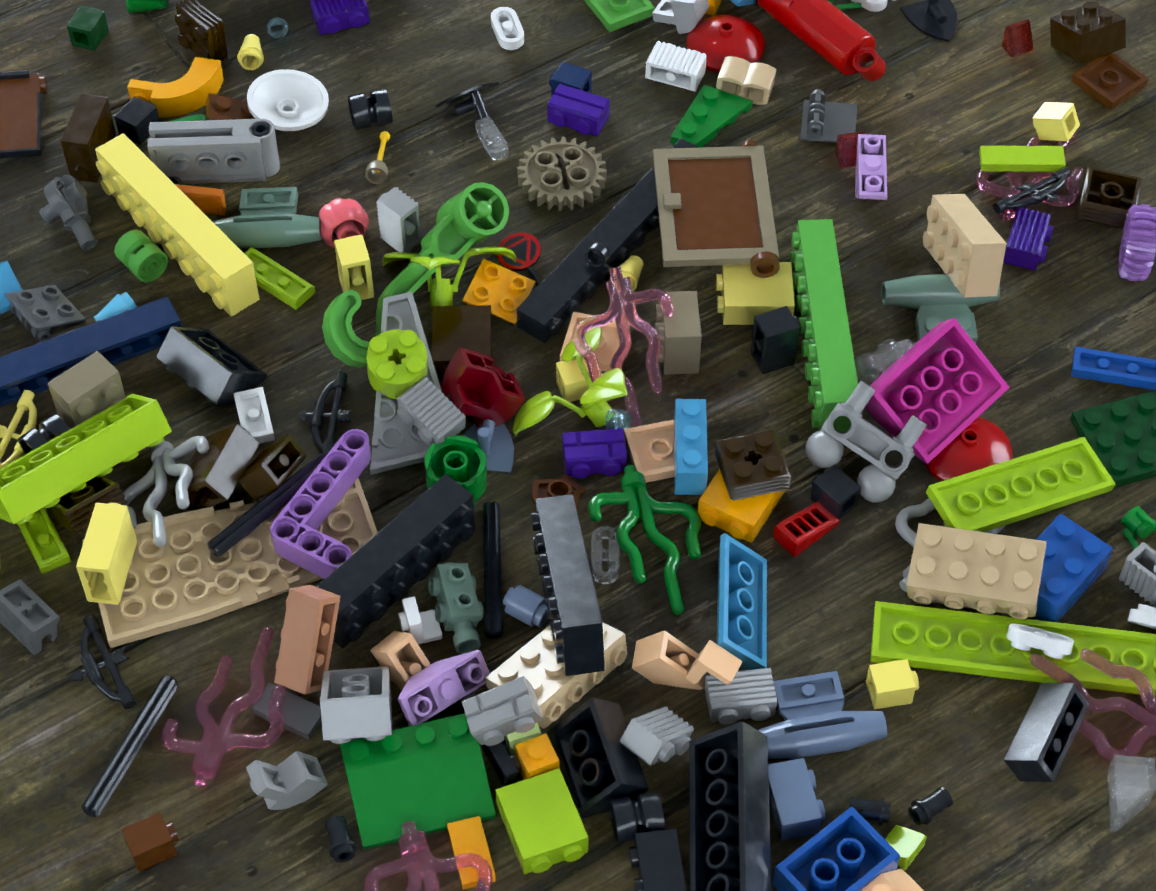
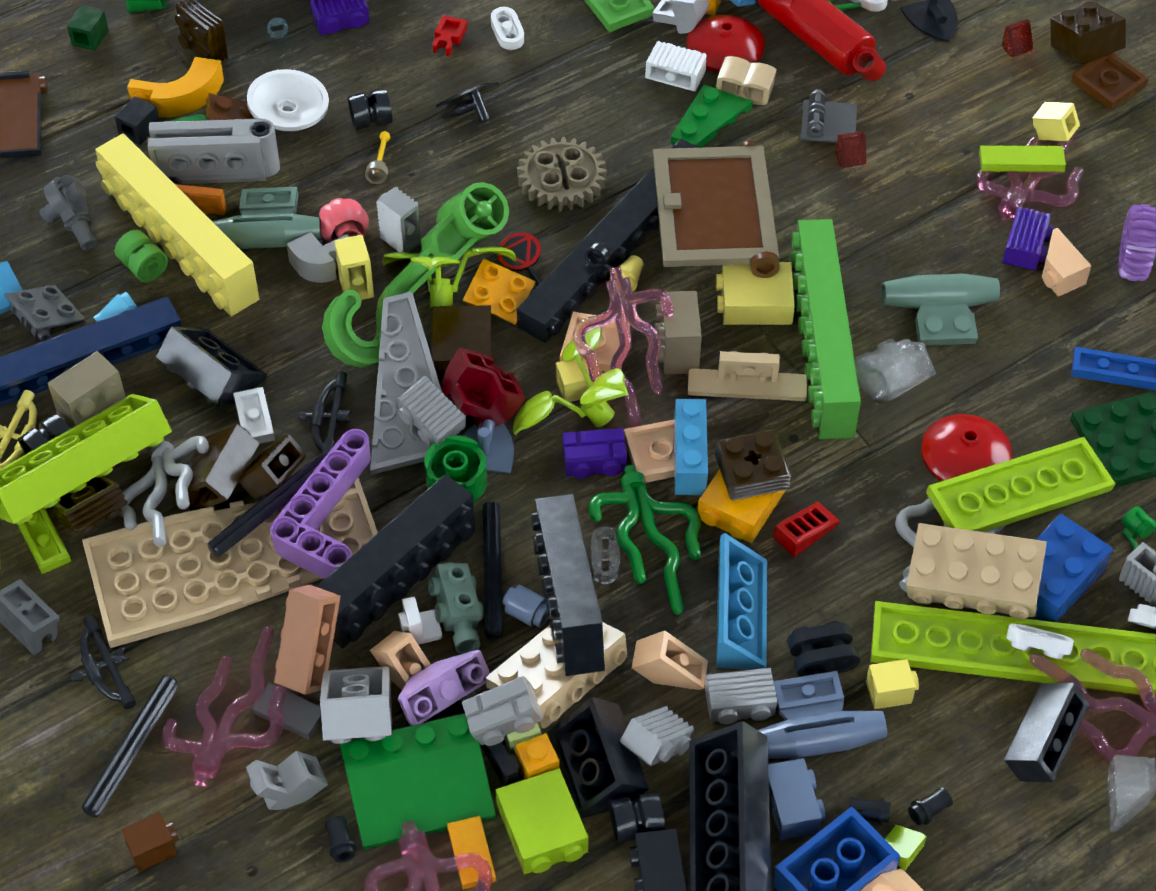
dark brown brick [61,94,117,183] -> none
light yellow brick [76,503,137,605] -> none
light yellow cone [237,34,264,70] -> none
lime tile [244,247,315,310] -> none
lime brick [366,329,428,399] -> none
clear beam [475,116,509,162] -> none
reddish brown animal [532,474,586,513] -> none
dark purple brick [547,84,610,137] -> none
dark blue brick [549,62,592,97] -> none
clear light blue hinge [605,408,632,432] -> none
light nougat panel [685,640,743,685] -> none
black brick [751,306,801,374] -> none
light grey piece [805,381,927,503] -> none
black brick [810,465,861,519] -> none
lavender slope [855,134,887,200] -> none
dark pink slope [865,317,1010,464] -> none
tan brick [923,194,1007,298] -> none
black piece [993,167,1071,214] -> none
dark brown brick [1077,167,1143,228] -> none
none -> light grey brick [287,232,349,283]
none -> red plate [432,15,468,56]
none -> tan bracket [688,351,807,401]
none -> black brick [787,621,860,677]
none -> light nougat slope [1042,228,1091,297]

